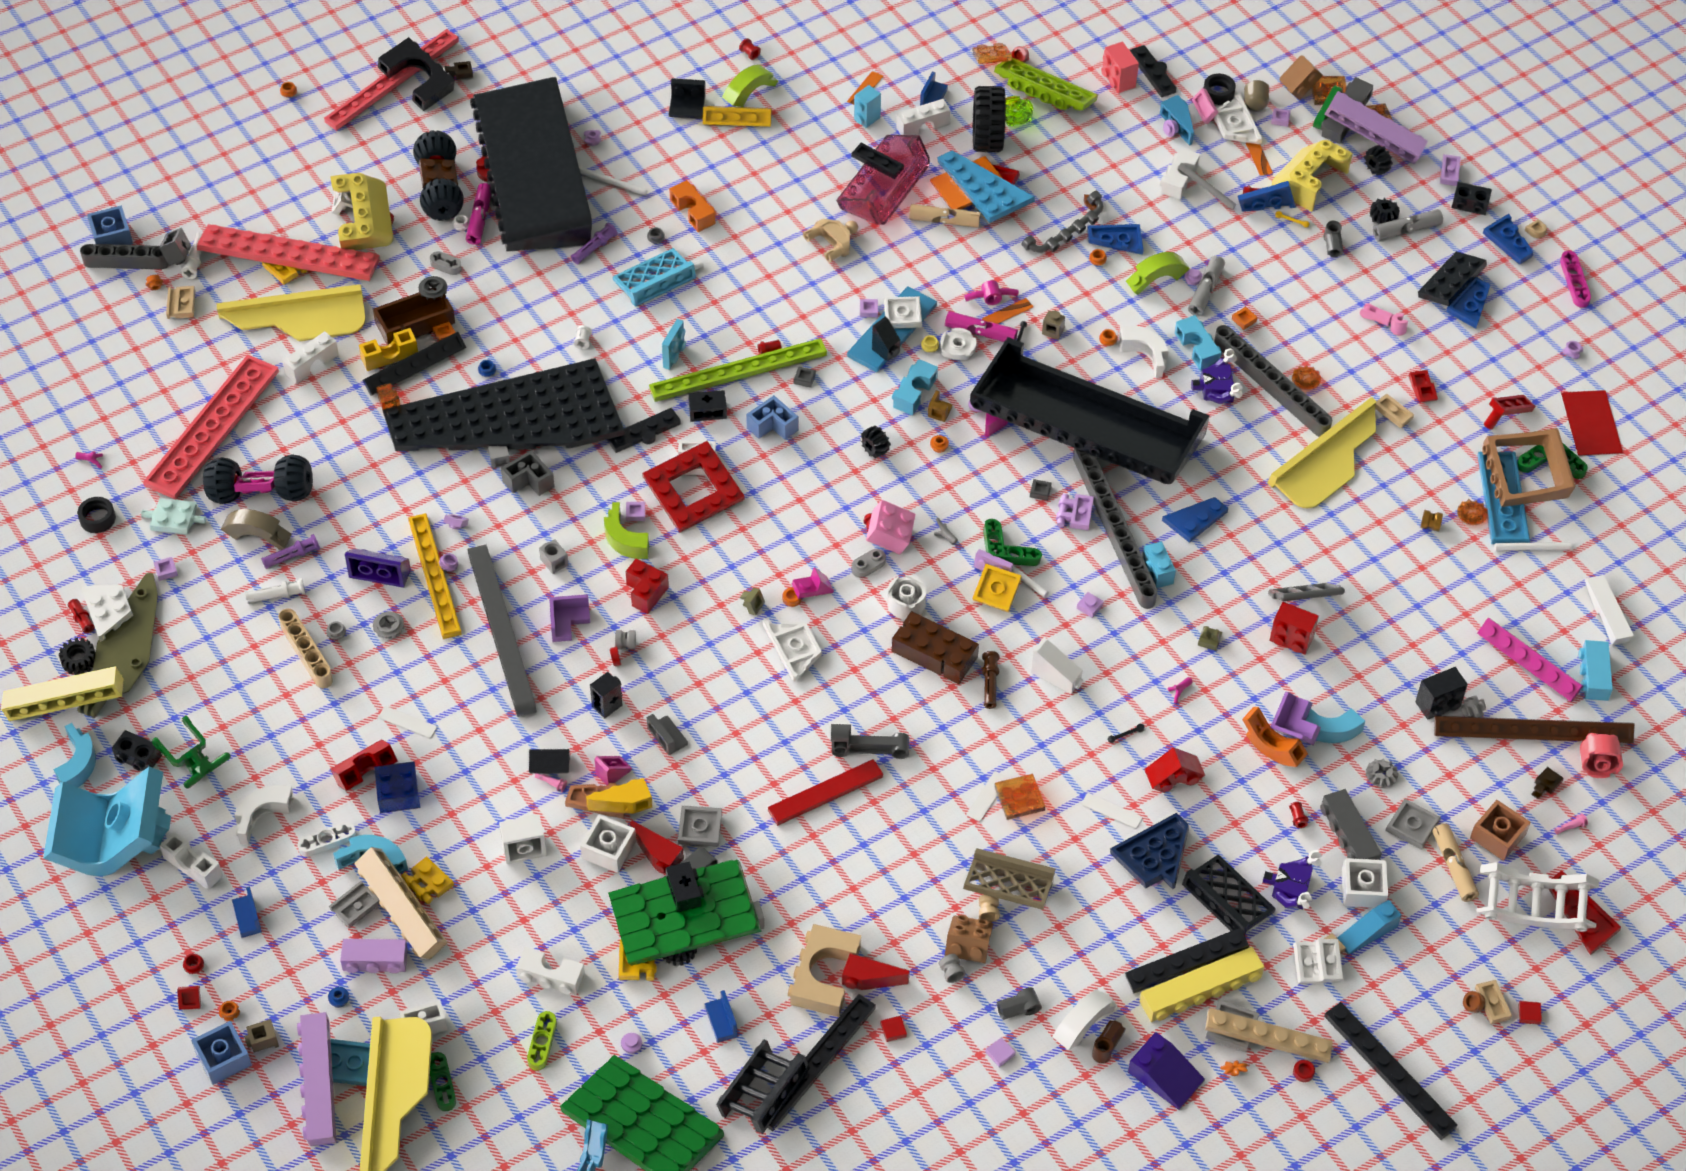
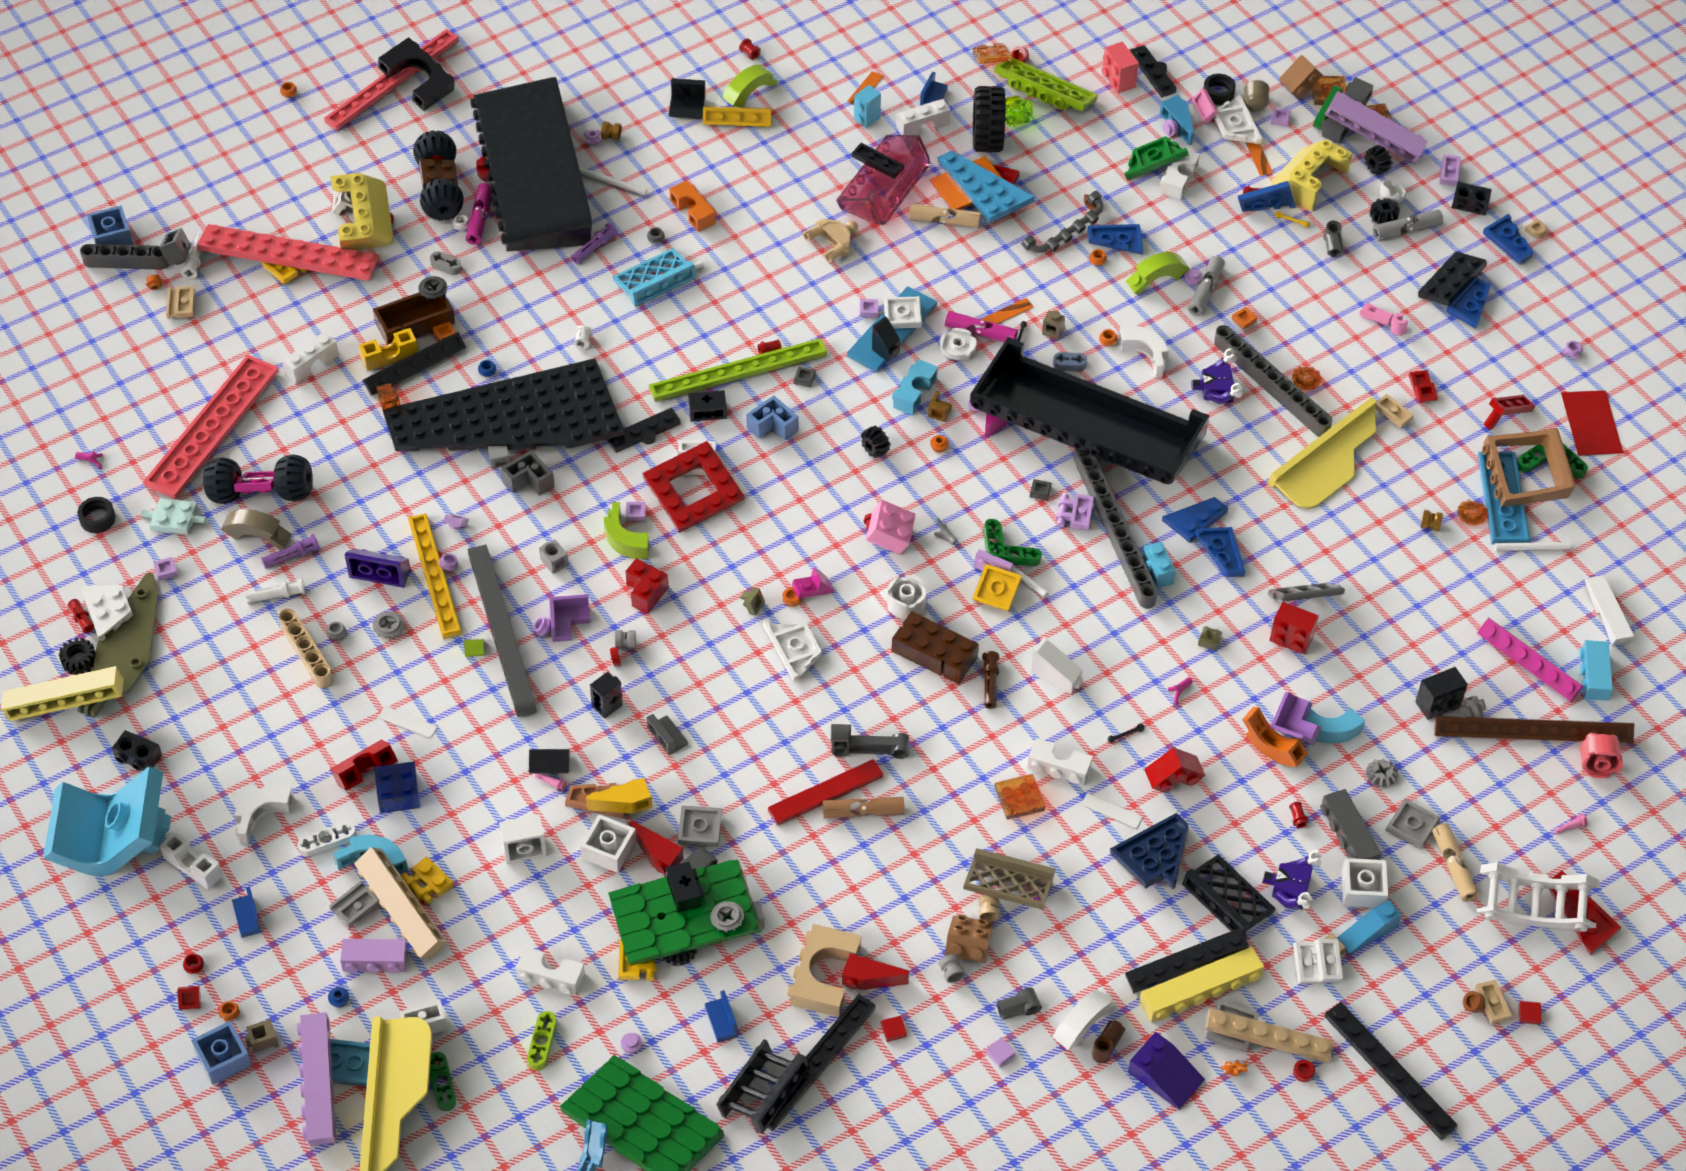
medium azure arch [53,723,96,787] -> none
green piece [152,715,231,789] -> none
light yellow piece [216,284,365,341] -> none
dark brown plate [443,61,473,79] -> none
dark pink slope [594,756,633,785] -> none
medium azure plate [662,319,686,370] -> none
light grey plate [852,549,886,578] -> none
light yellow plate [921,335,939,352] -> none
dark pink piece [964,280,1019,305] -> none
white sticker [966,771,1008,822] -> none
lavender plate [1076,592,1104,618] -> none
medium azure arch [1175,315,1222,371] -> none
light grey bar [1178,163,1237,210] -> none
nougat brick [1470,800,1531,861] -> none
dark brown plate [1531,767,1564,799] -> none
dark pink beam [1560,251,1591,308] -> none
none -> lime slope [464,638,485,657]
none -> lavender plate [534,617,551,636]
none -> pearl gold wheel [601,121,622,141]
none -> light grey gear [710,901,744,933]
none -> medium nougat piece [823,797,905,819]
none -> white arch [1027,738,1093,785]
none -> sand blue beam [1053,352,1087,371]
none -> green wing [1125,136,1189,180]
none -> blue wing [1194,527,1246,577]
none -> white hair [1380,180,1407,203]

